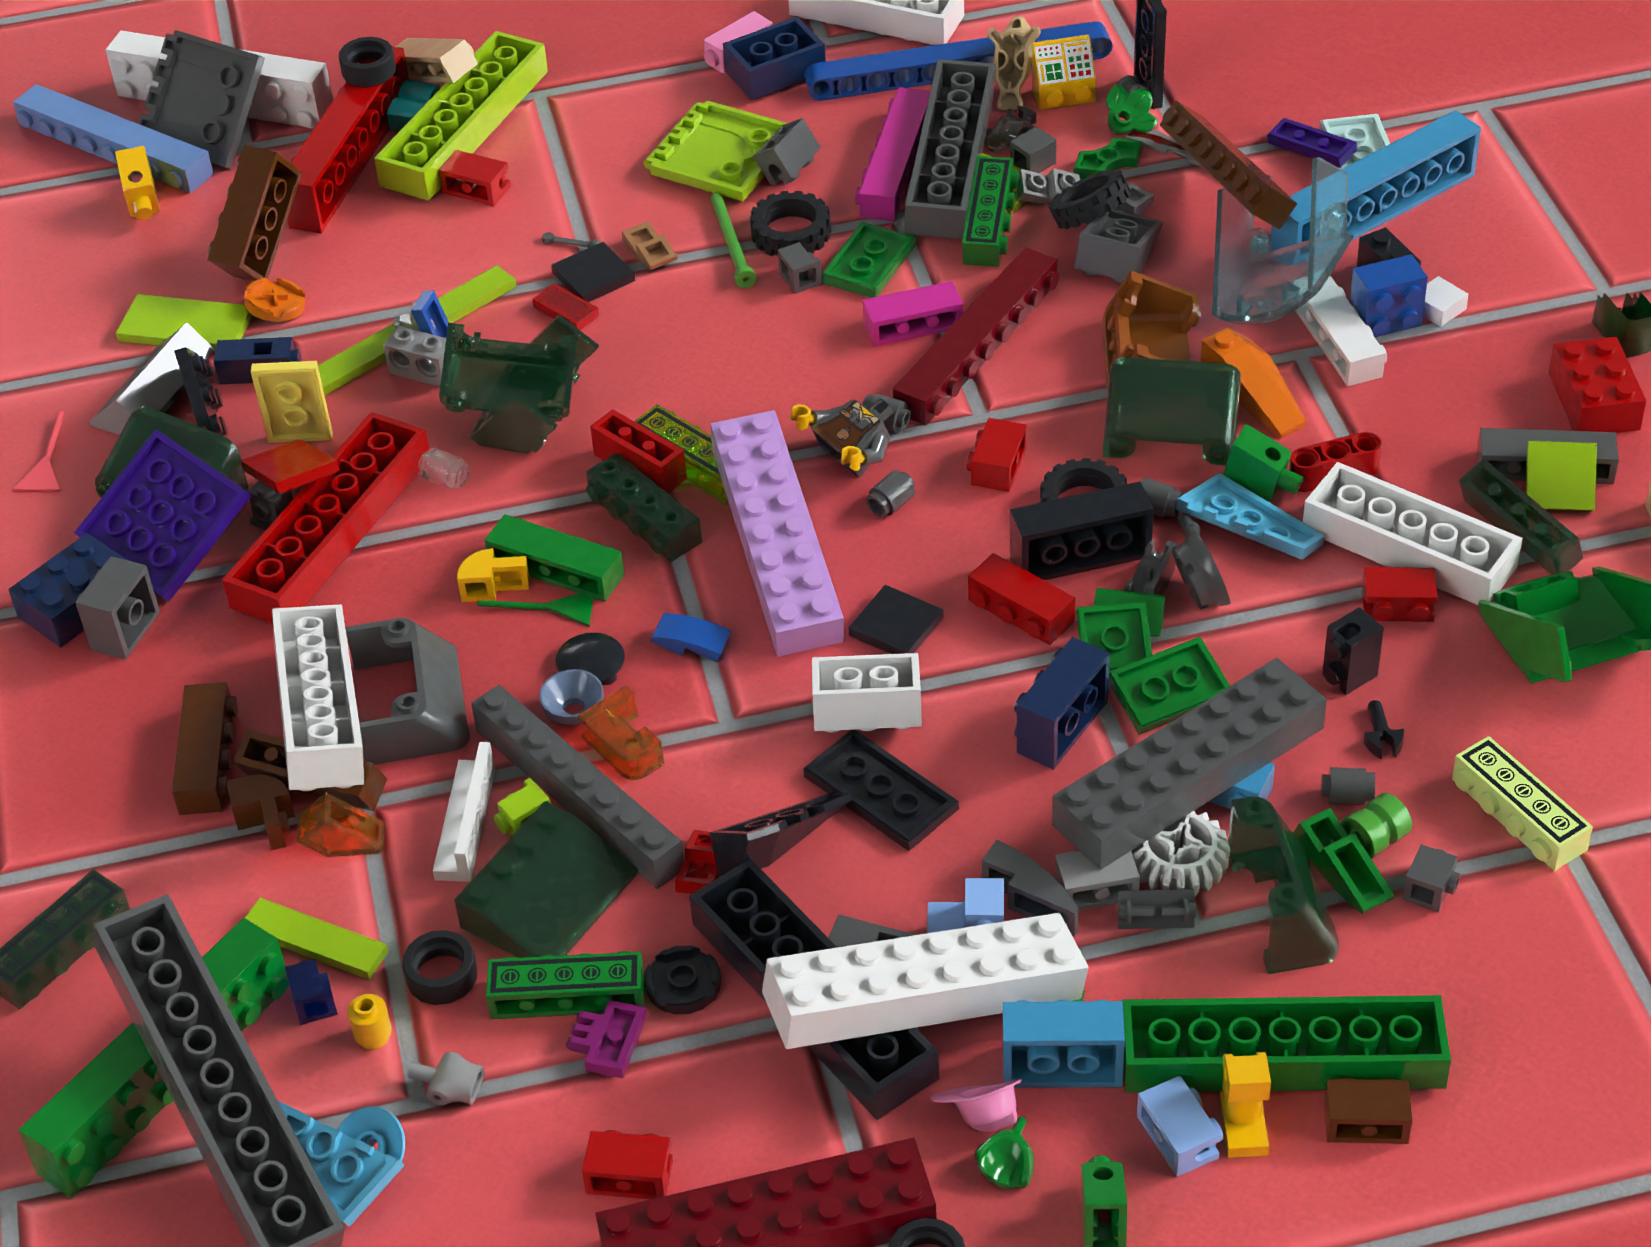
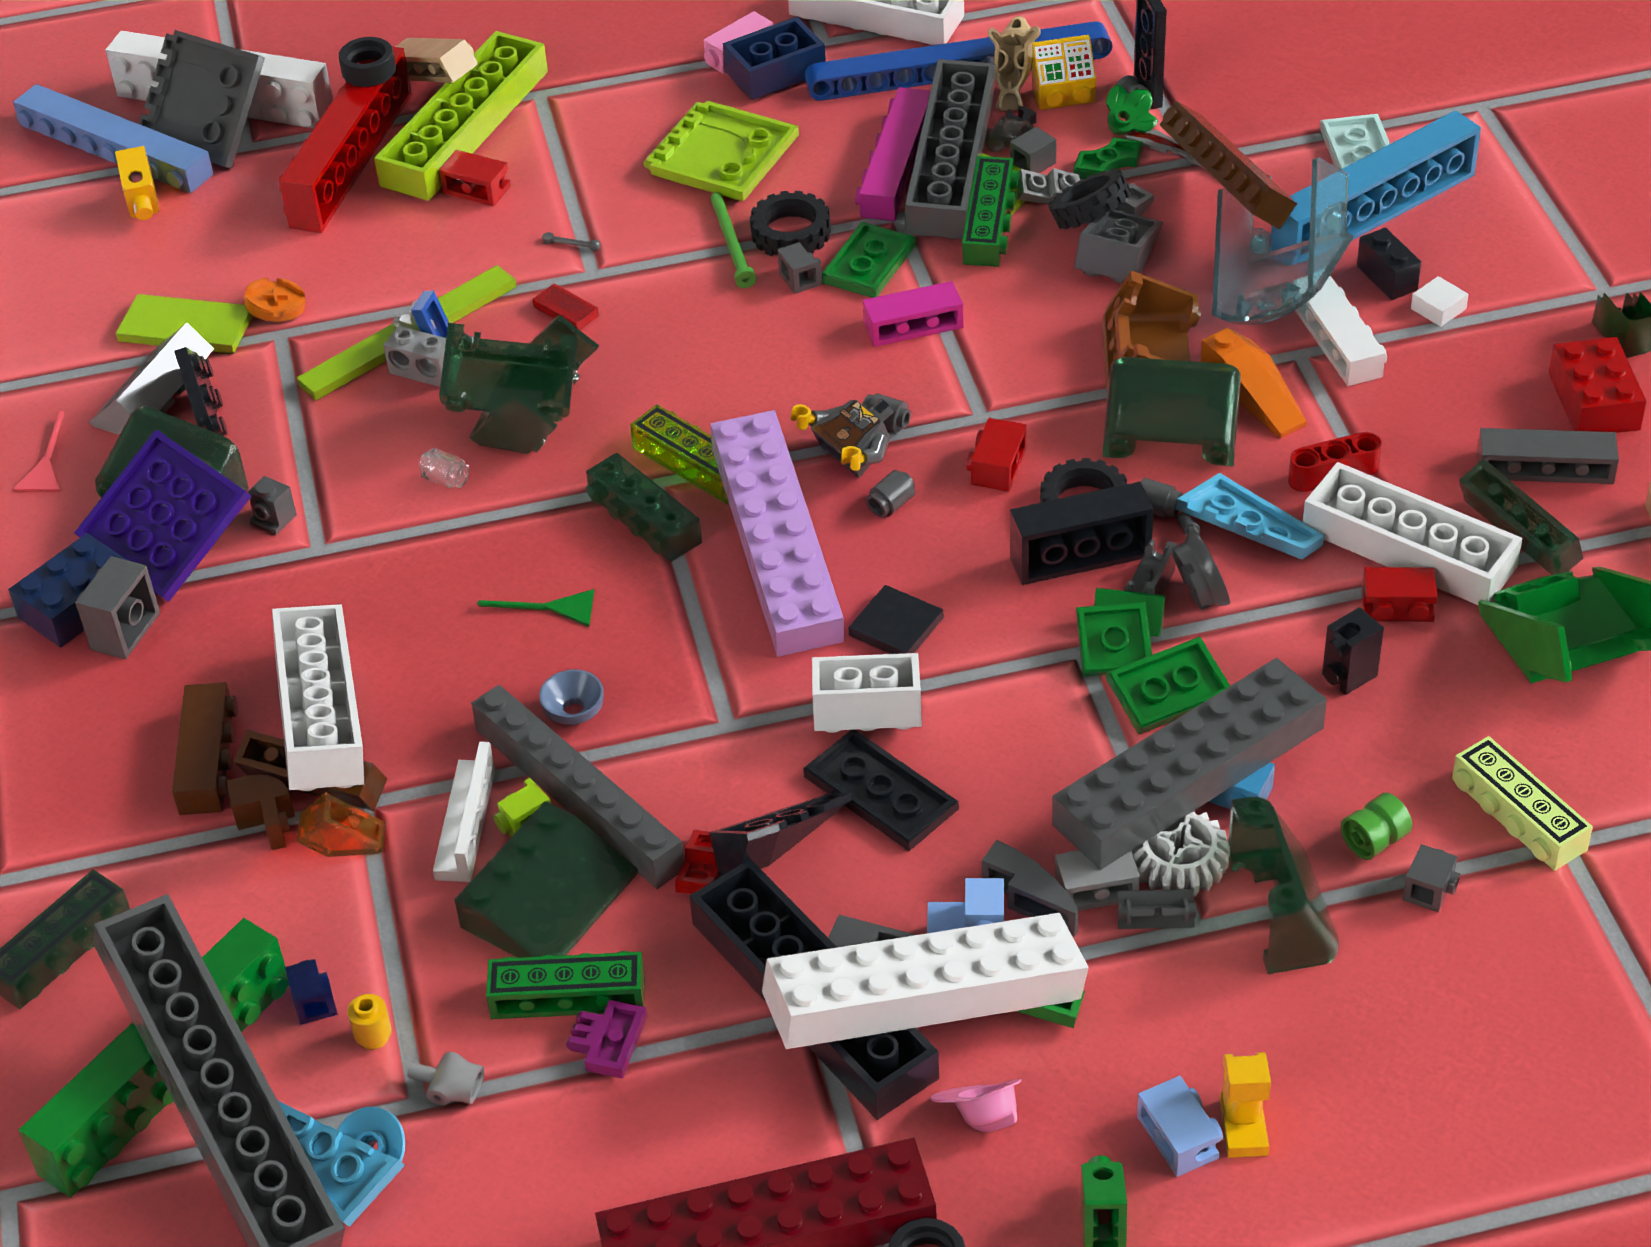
reddish brown brick [207,145,302,282] -> none
dark blue brick [214,337,301,384] -> none
red brick [222,412,431,624] -> none
red tile [240,439,340,494] -> none
lime tile [245,898,389,980] -> none
light yellow tile [251,361,333,443] -> none
dark grey windscreen [345,618,470,765] -> none
teal brick [387,79,440,131] -> none
black tyre [403,930,477,1005] -> none
yellow brick [457,548,530,602] -> none
green brick [484,514,624,602] -> none
black tile [551,242,635,302] -> none
black dish [555,633,625,685] -> none
clear orange piece [578,685,664,780] -> none
red brick [582,1130,673,1200] -> none
red brick [590,409,687,496] -> none
medium nougat slope [622,221,677,270] -> none
black tile [644,946,721,1014] -> none
blue slope [650,613,731,663] -> none
dark grey brick [753,118,821,185] -> none
dark red brick [893,247,1060,425] -> none
red brick [968,553,1076,645] -> none
green piece [975,1116,1034,1189] -> none
dark azure brick [1003,1000,1125,1088] -> none
dark blue brick [1014,637,1110,770] -> none
green brick [1122,995,1451,1093] -> none
green torso [1223,424,1304,502] -> none
dark purple tile [1267,118,1358,168] -> none
green slope [1292,808,1395,914] -> none
dark grey brick [1321,767,1375,805] -> none
reddish brown brick [1324,1077,1412,1144] -> none
blue brick [1350,254,1428,337] -> none
black bar [1363,700,1404,759] -> none
lime tile [1525,441,1597,511] -> none

